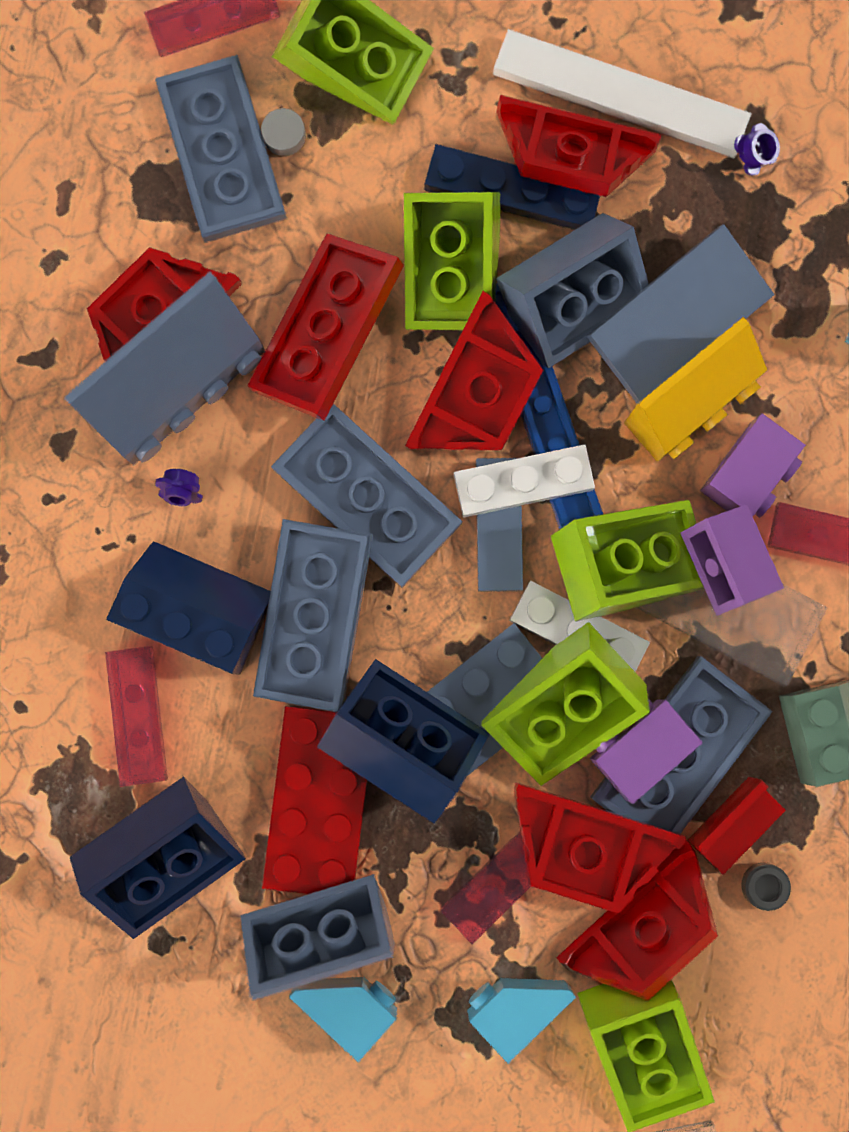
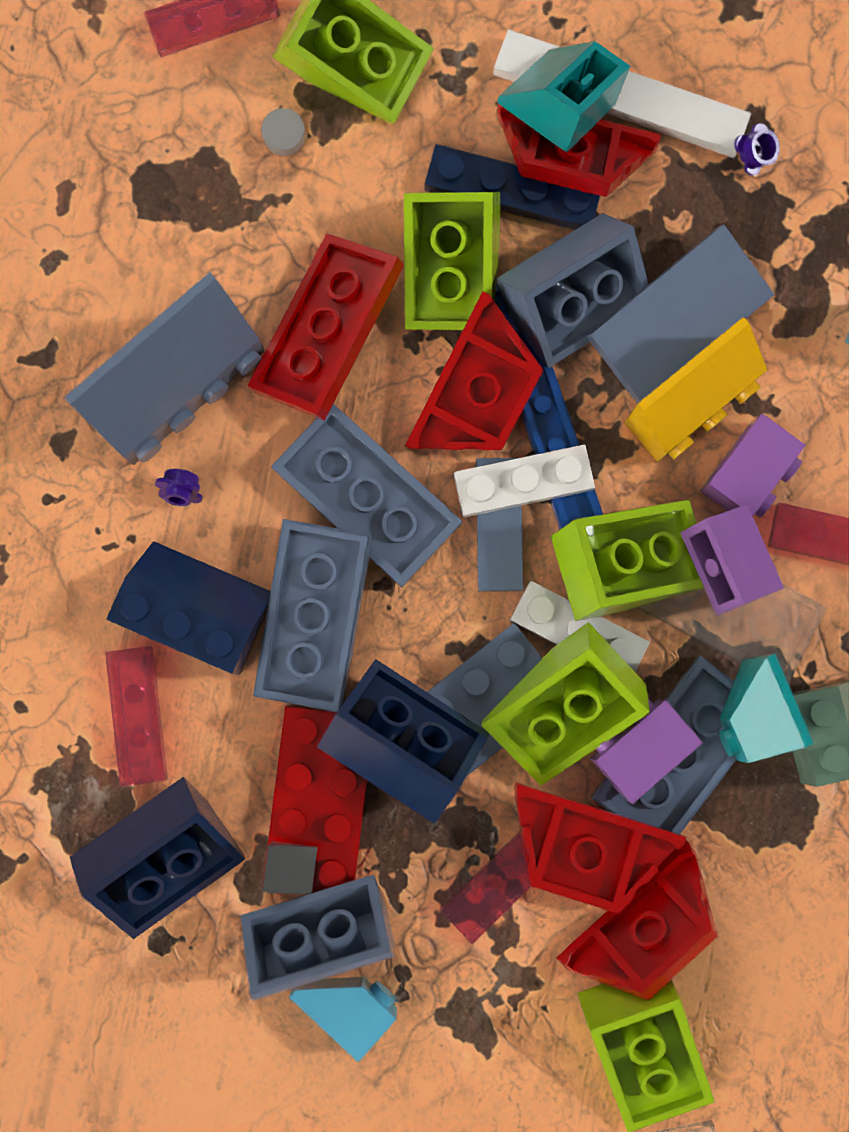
red wing [87,247,242,362] -> none
sand blue tile [155,55,287,243] -> none
medium azure slope [467,978,576,1063] -> none
red panel [687,777,786,875] -> none
dark grey tile [741,862,791,911] -> none
none -> dark grey slope [262,841,318,894]
none -> teal slope [497,41,631,153]
none -> slope [719,654,814,763]

